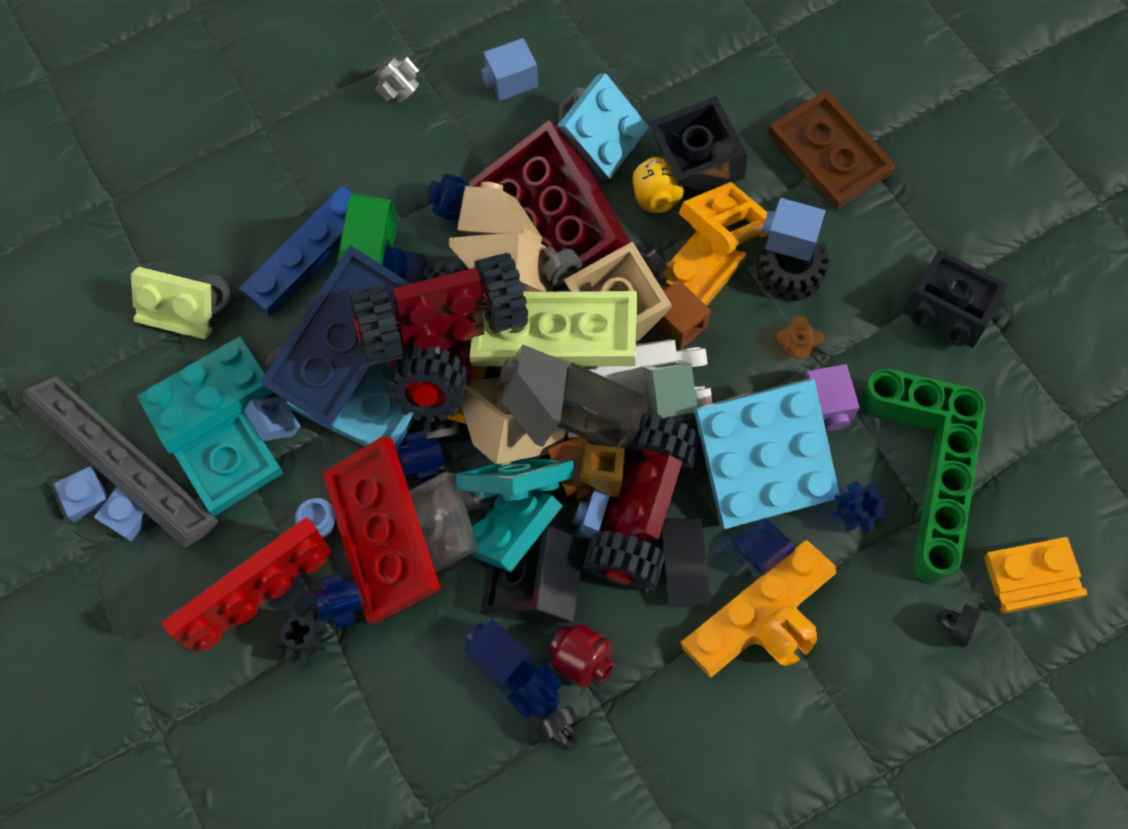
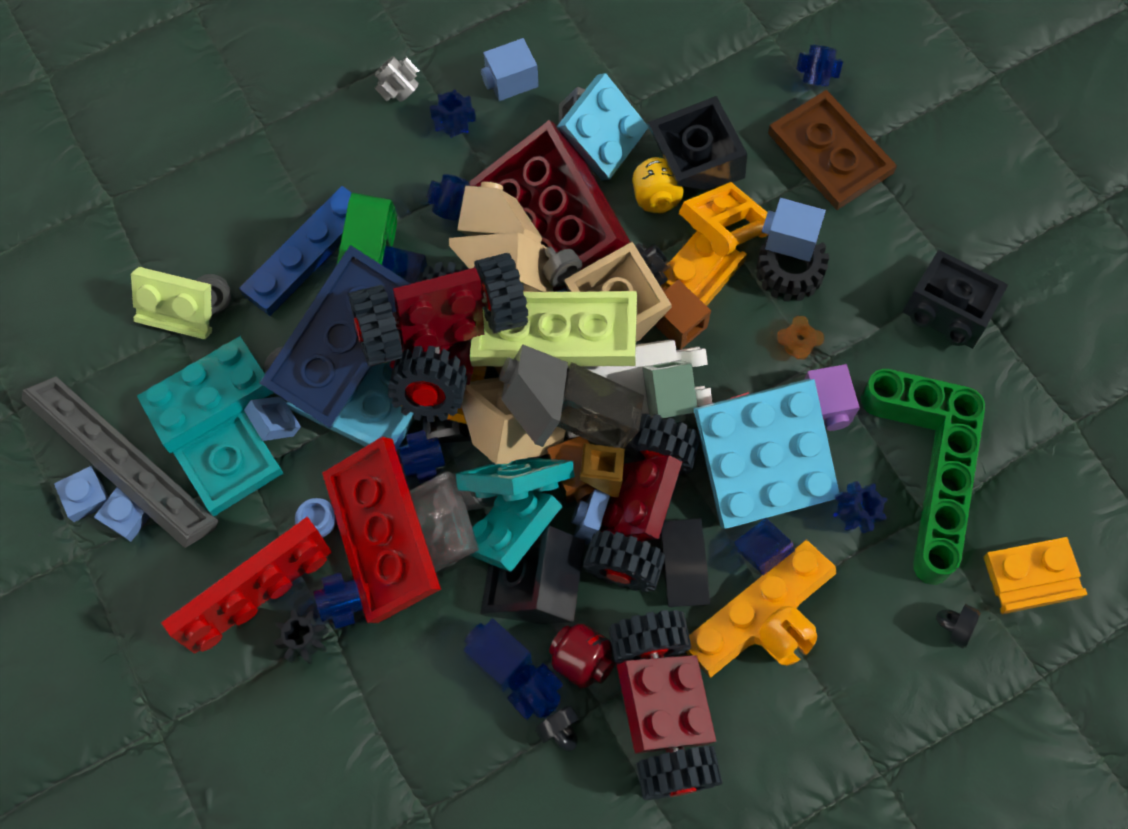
none -> clear blue gear [430,90,476,138]
none -> plate [608,610,723,800]
none -> clear blue gear [796,44,843,86]

